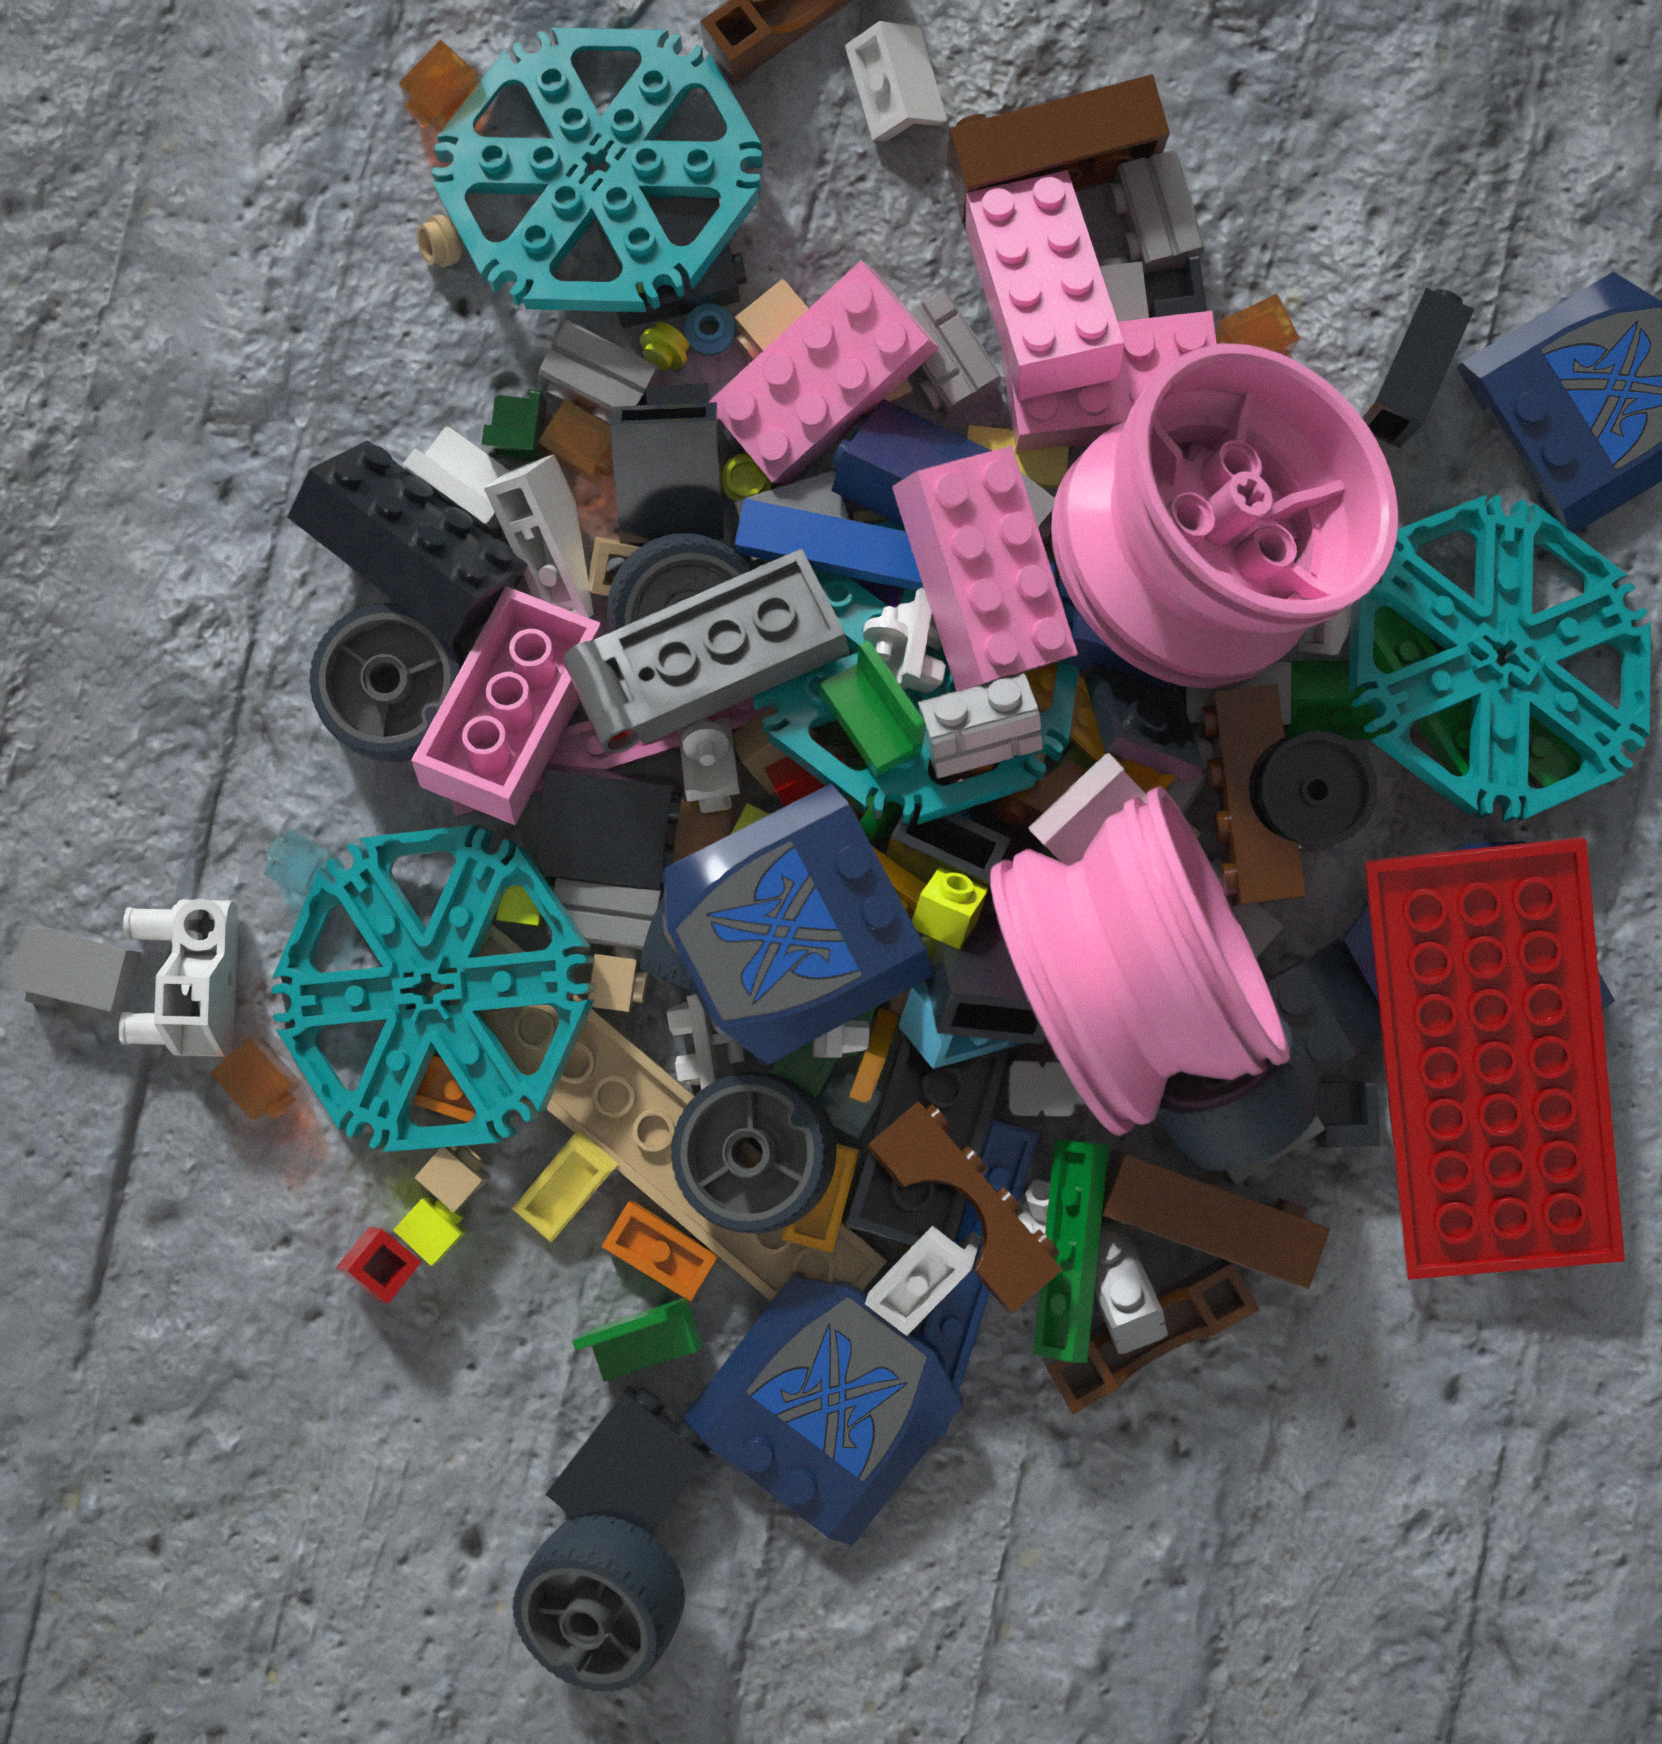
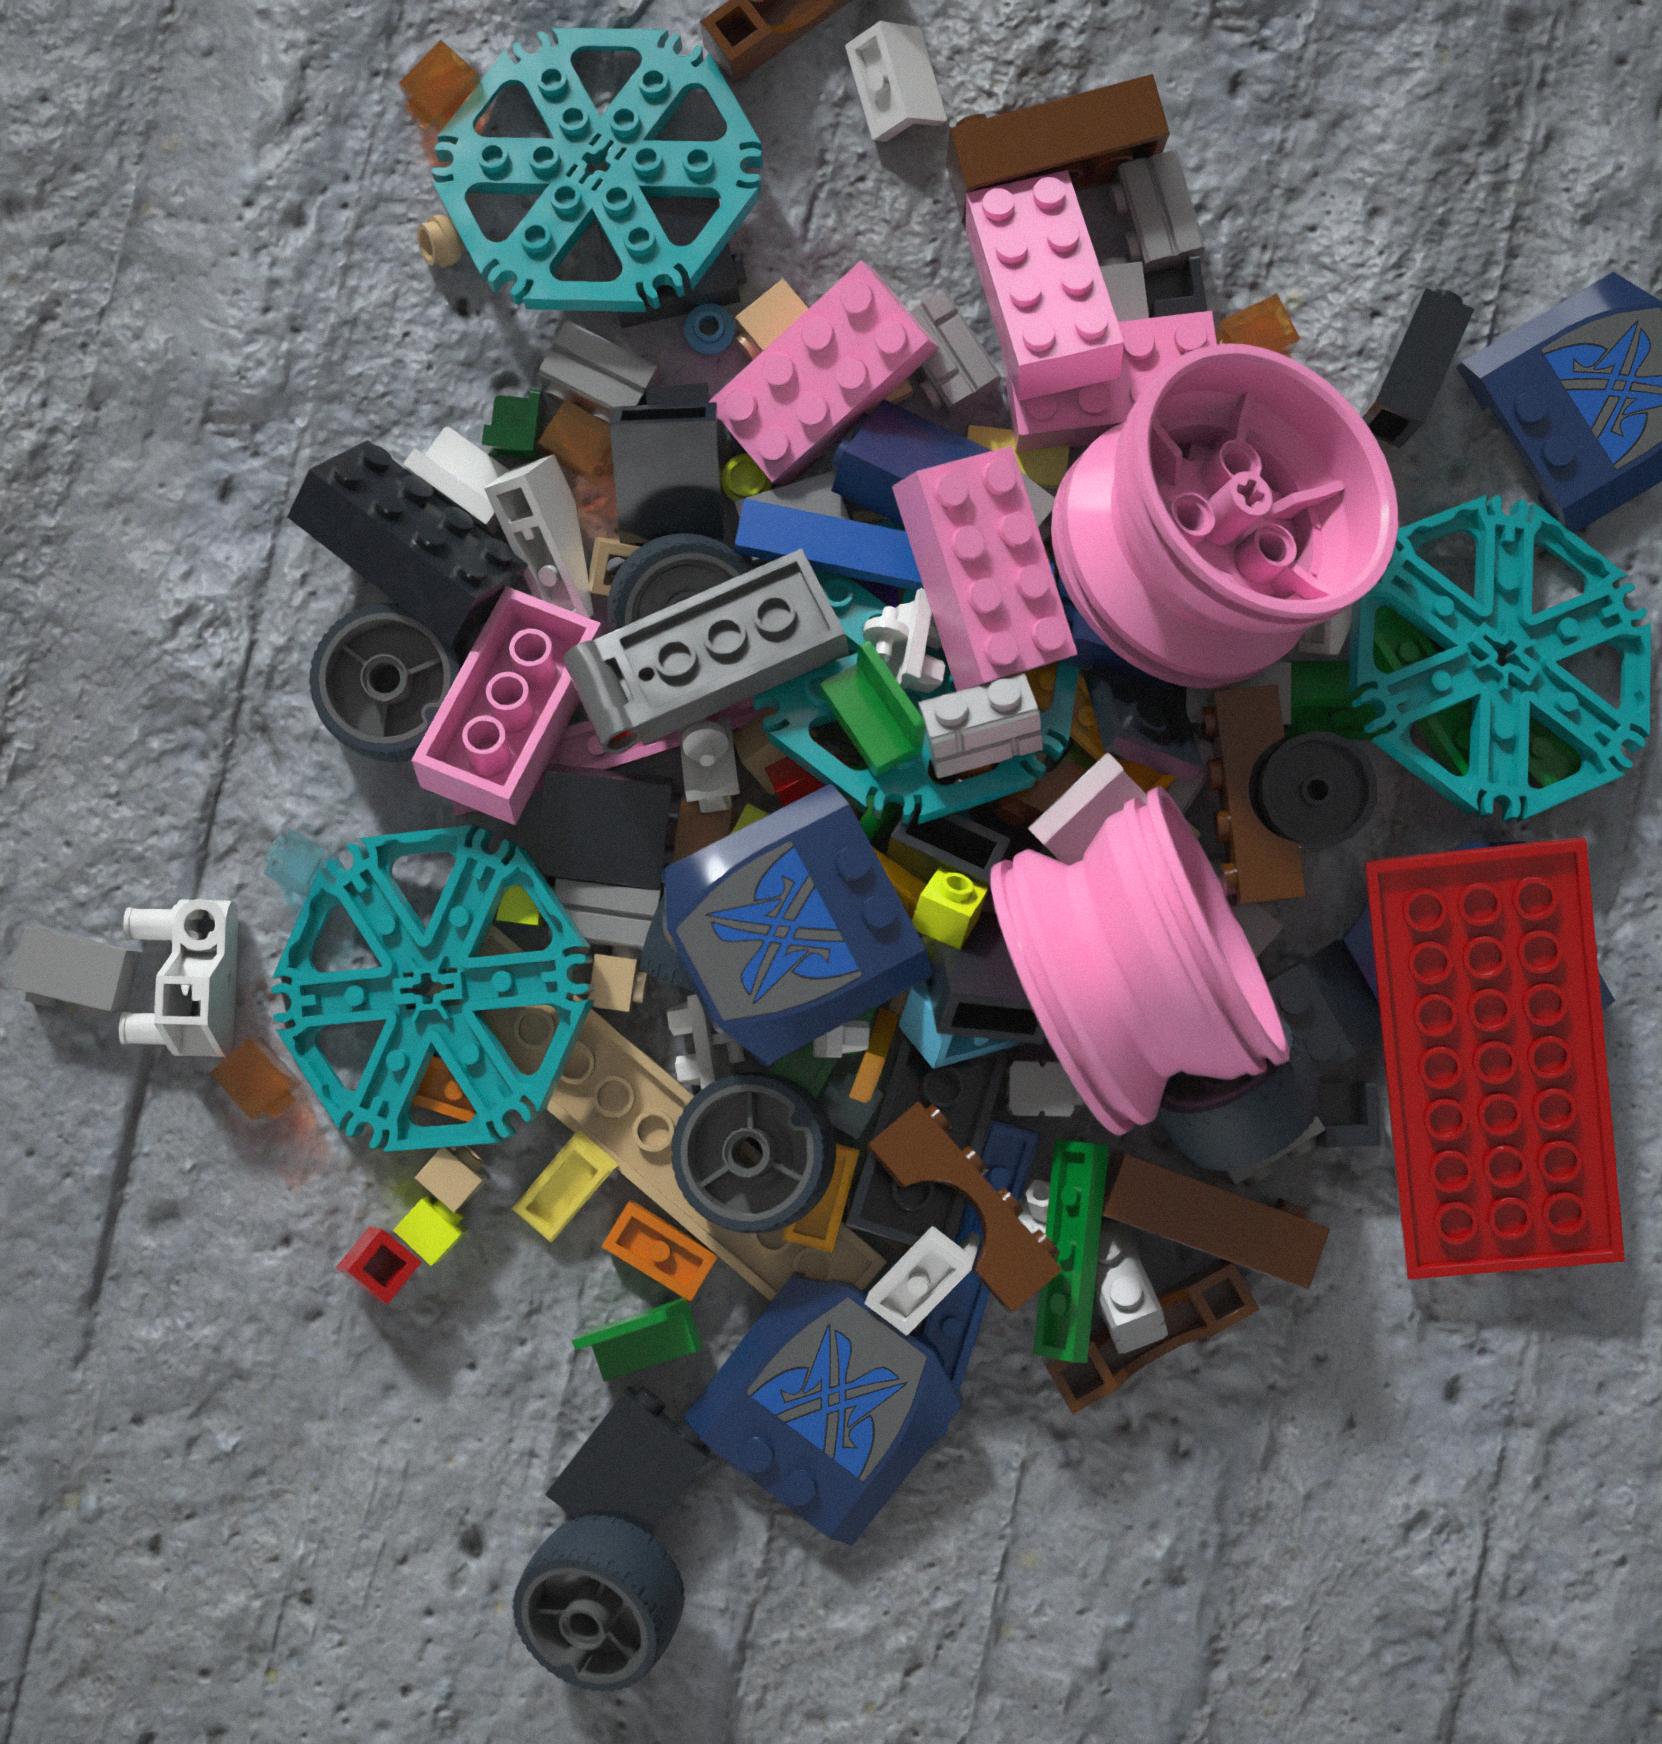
neon yellow plate [639,322,689,370] -> none

